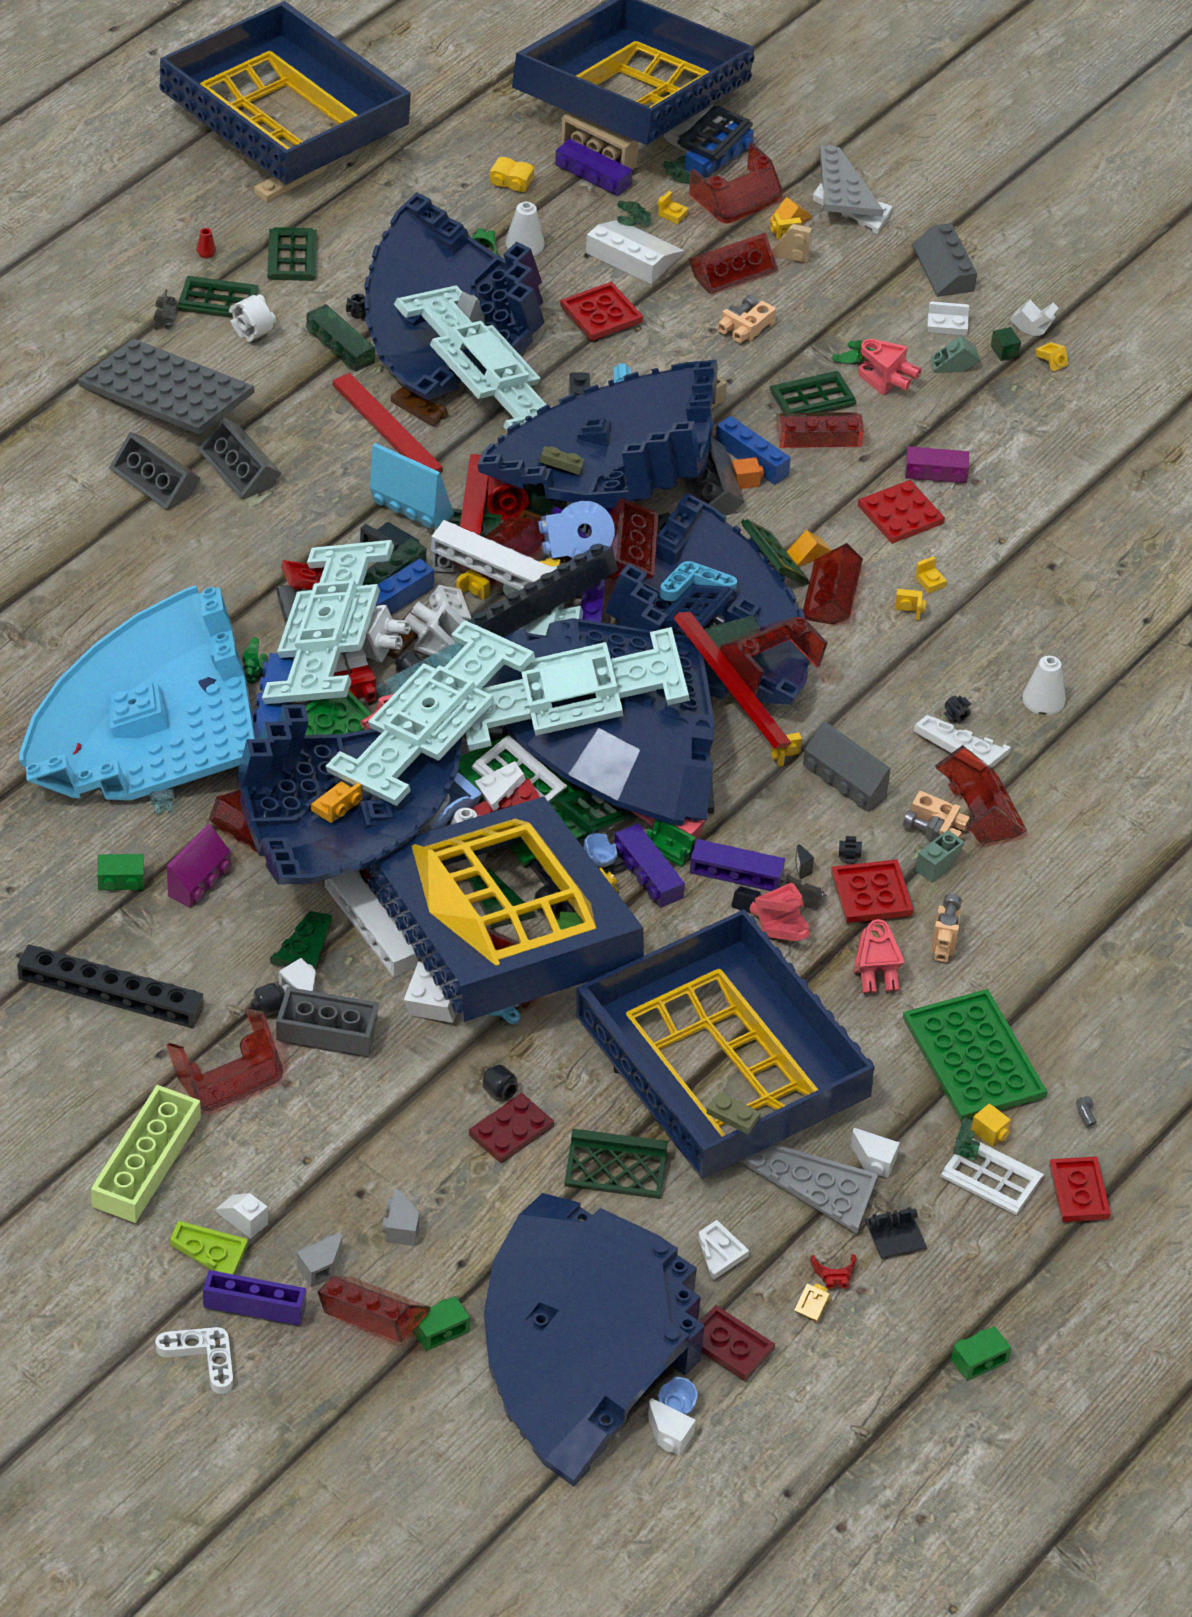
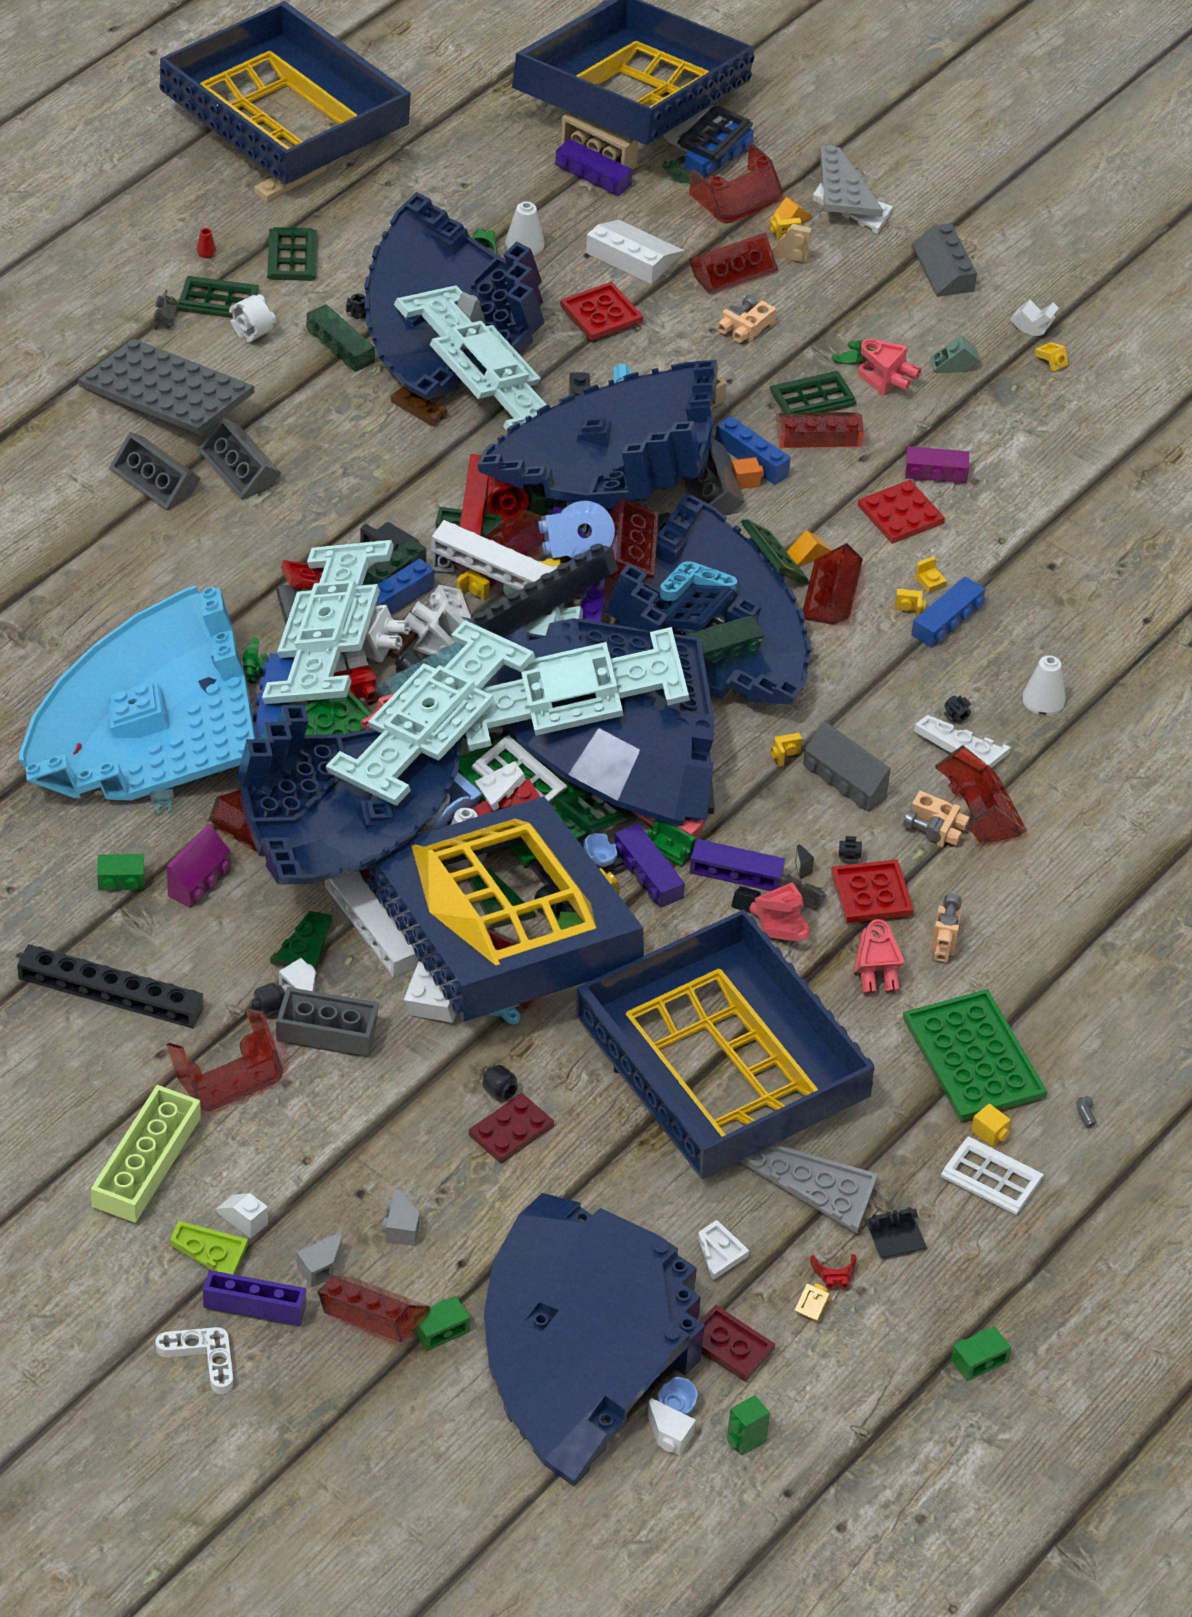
light orange bracket [311,781,362,823] -> none
red tile [333,373,443,473] -> none
medium azure slope [370,443,454,529] -> none
yellow brick [490,157,534,192] -> none
olive plate [539,446,584,475] -> none
dark green fence [564,1128,668,1199] -> none
clear green helmet [617,201,651,226] -> none
yellow bracket [657,191,689,224] -> none
red tile [674,612,792,749] -> none
olive plate [706,1092,761,1134] -> none
clear red windscreen [719,617,828,695] -> none
white slope [851,1128,899,1178] -> none
sand green slope [915,830,965,883] -> none
white bracket [927,302,969,336] -> none
clear green bracket [953,1118,980,1160] -> none
dark green brick [991,327,1021,361] -> none
red plate [1049,1156,1111,1222] -> none
none -> green brick [727,1395,770,1455]
none -> blue brick [911,576,985,648]

